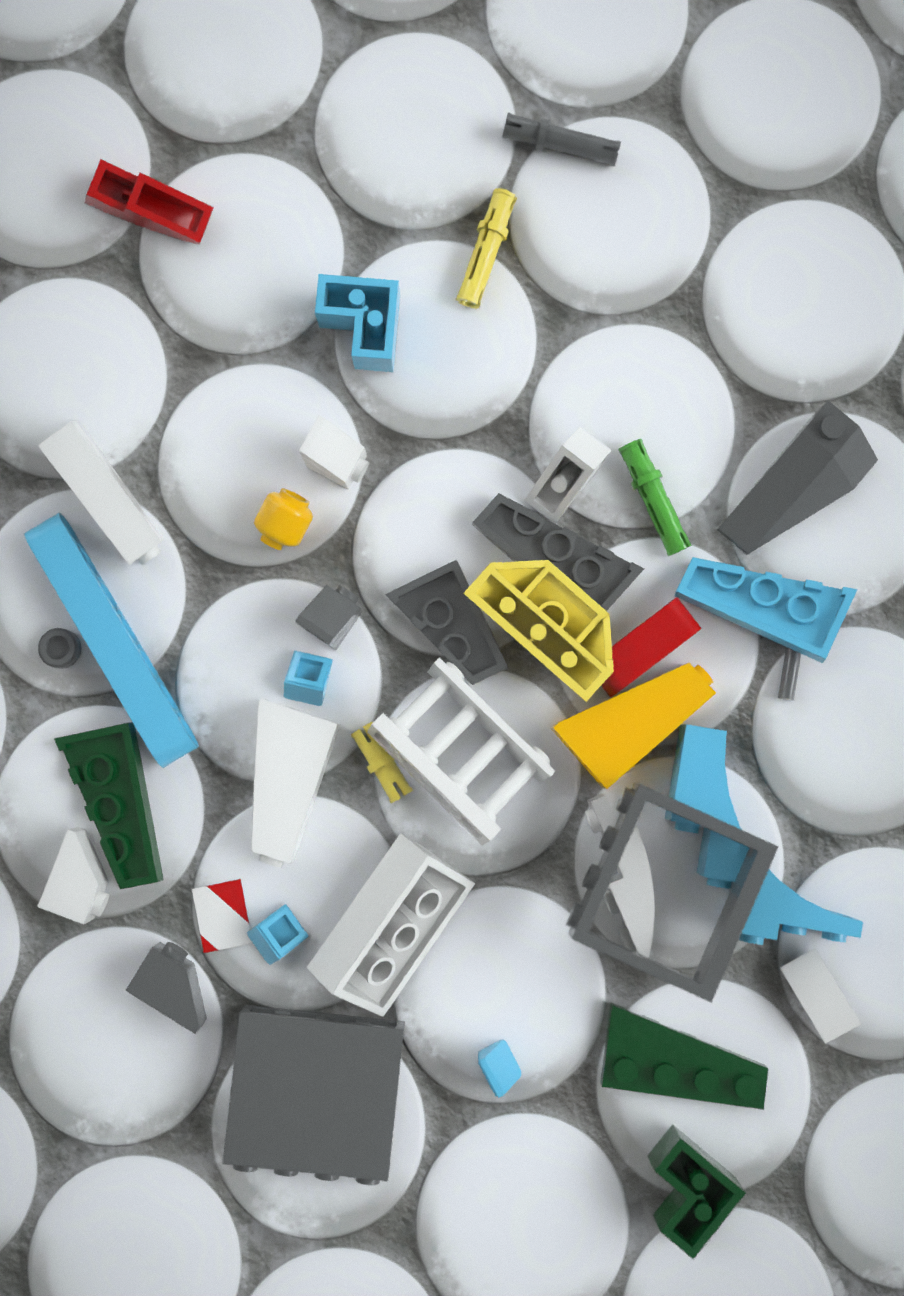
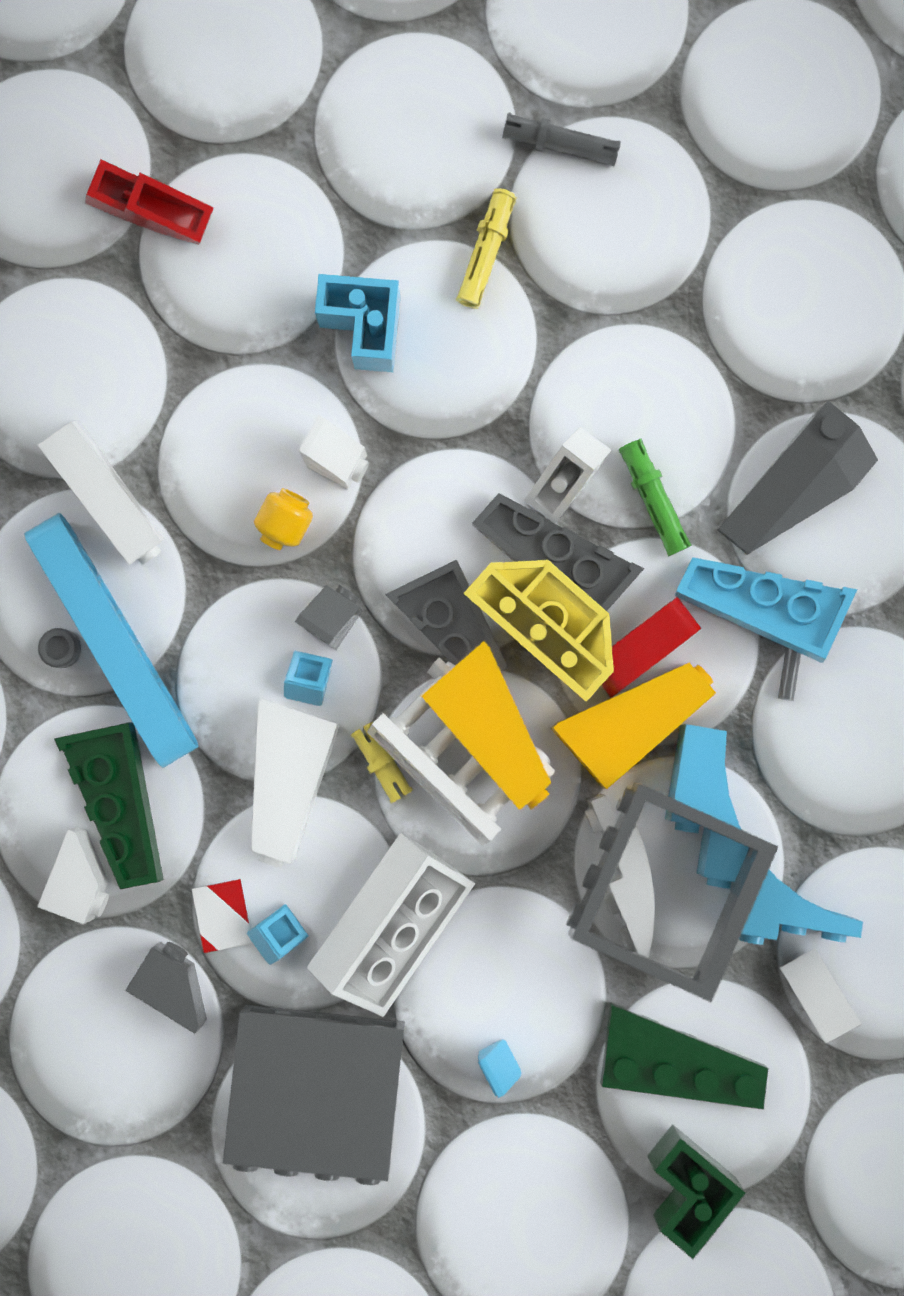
none -> yellow slope [421,641,551,810]

